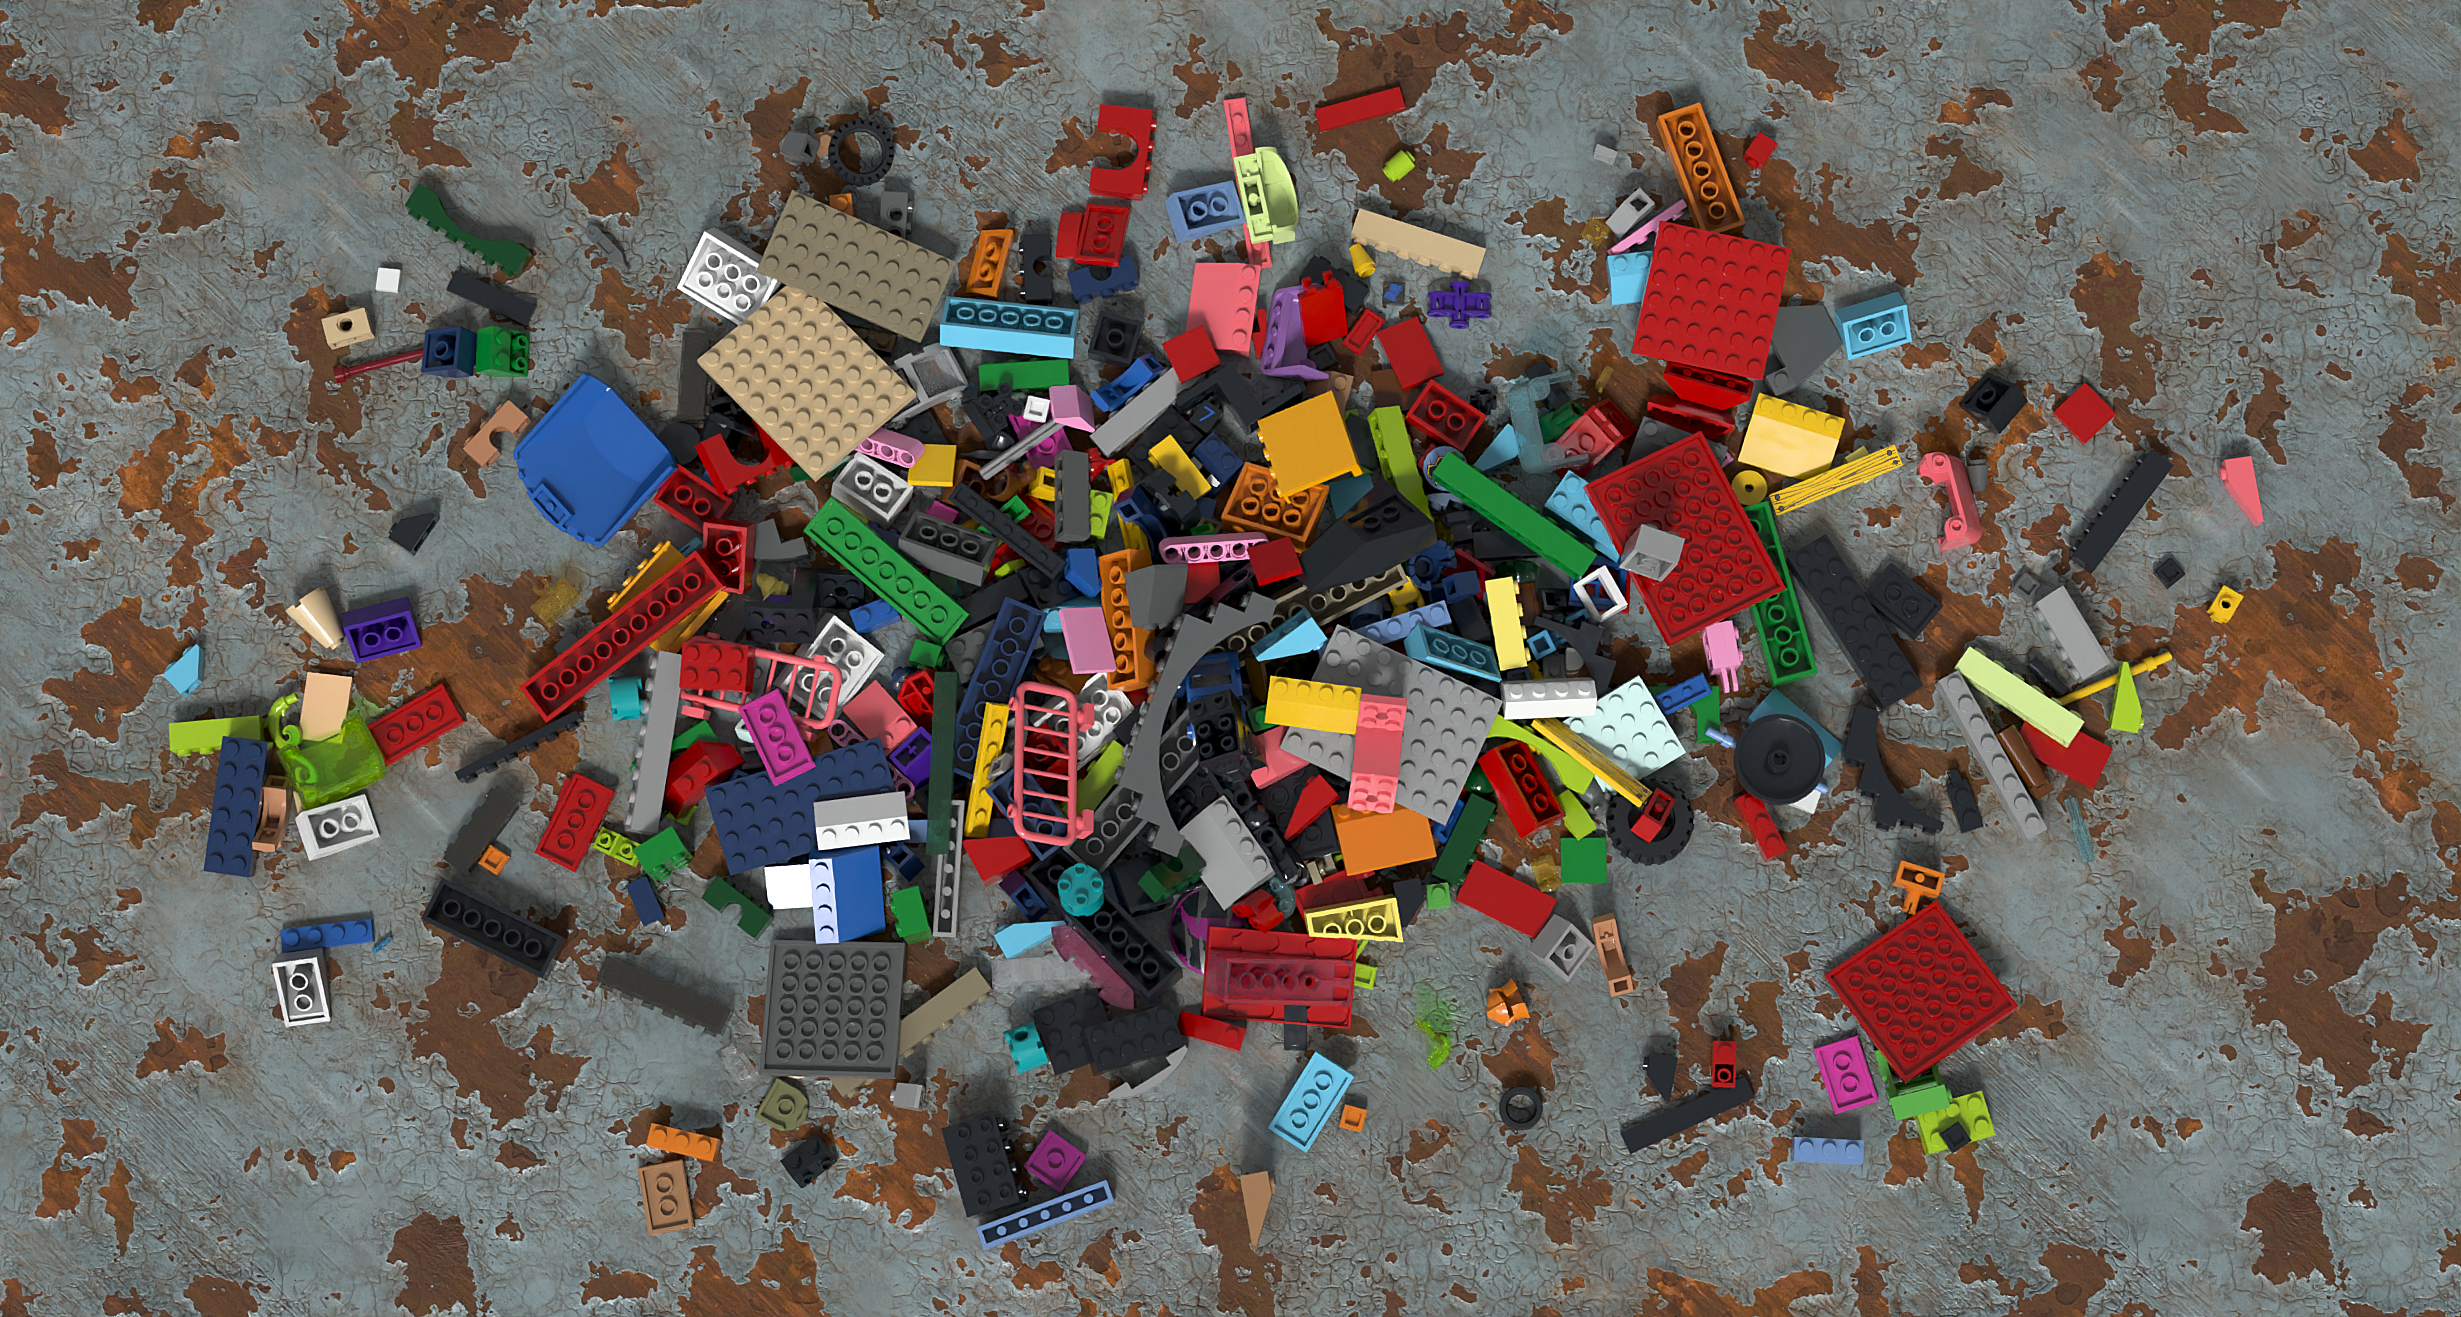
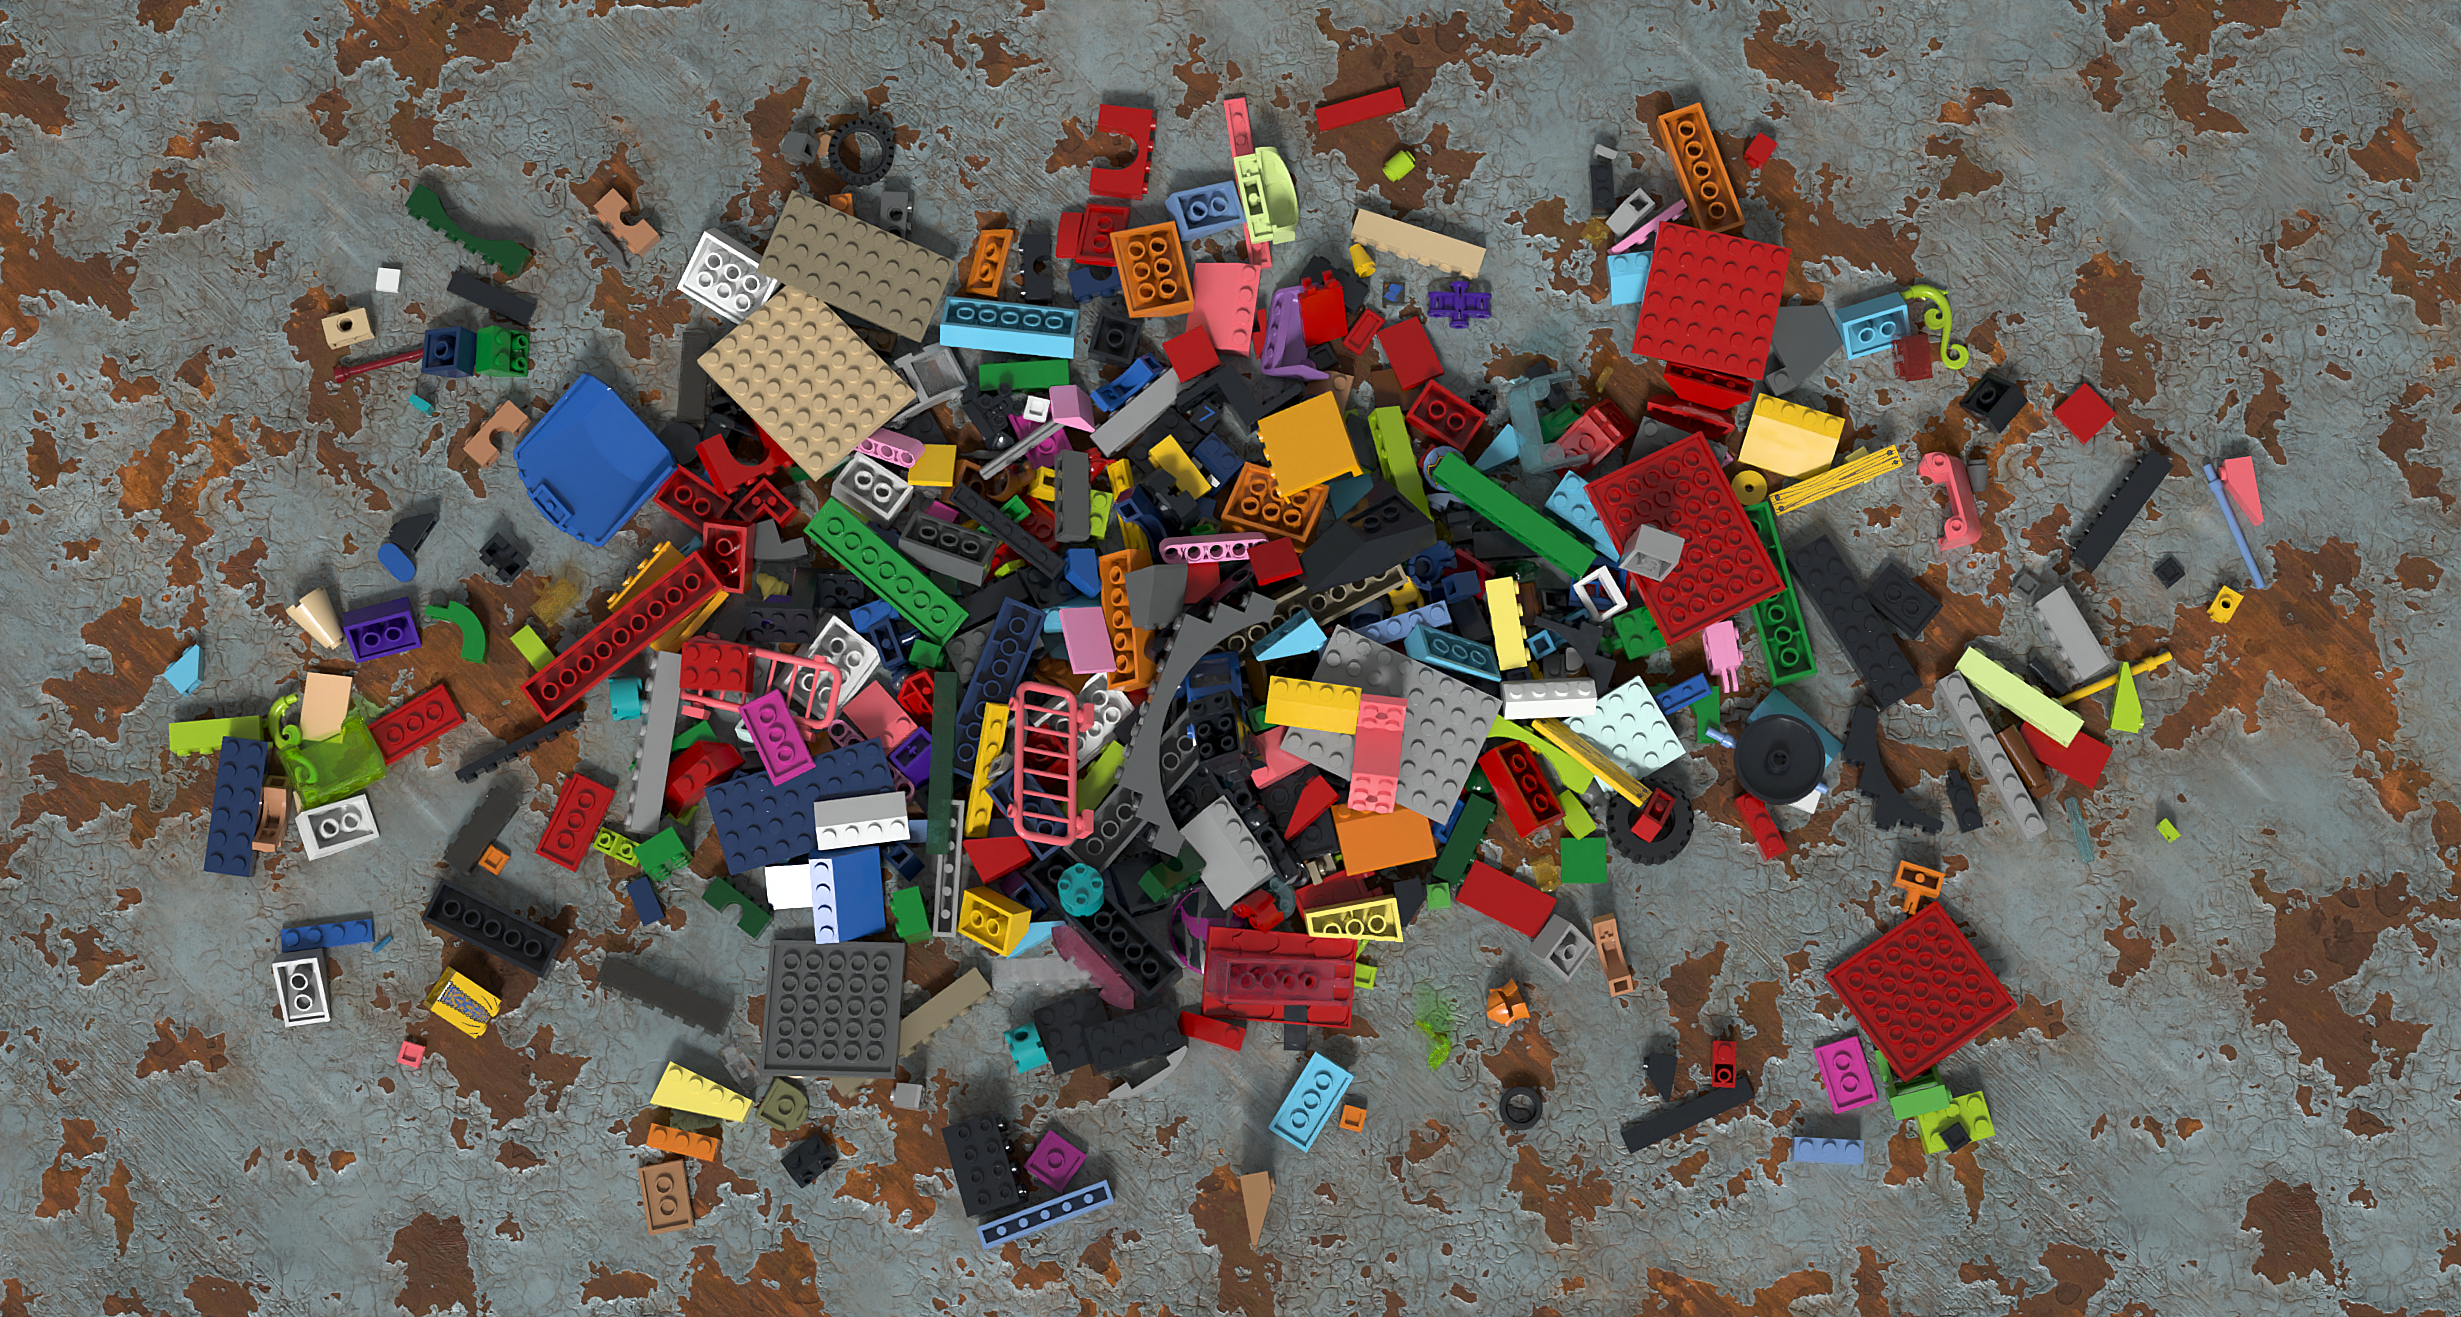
none -> blue tile [378,543,416,583]
none -> coral tile [396,1040,427,1069]
none -> teal tile [408,393,435,416]
none -> yellow slope [423,966,501,1039]
none -> green arch [424,601,489,665]
none -> black cylinder [479,532,530,583]
none -> lime slope [510,624,556,672]
none -> nougat arch [594,188,661,257]
none -> light yellow wedge [650,1061,755,1123]
none -> red brick [733,477,798,529]
none -> dark blue brick [868,618,924,672]
none -> yellow slope [957,885,1032,957]
none -> orange slope [1109,221,1195,318]
none -> black brick [1588,164,1615,215]
none -> green brick [1596,606,1671,664]
none -> clear red brick [1891,331,1933,382]
none -> lime plant [1899,284,1969,370]
none -> lime tile [2156,818,2181,843]
none -> medium blue bar [2203,464,2266,590]

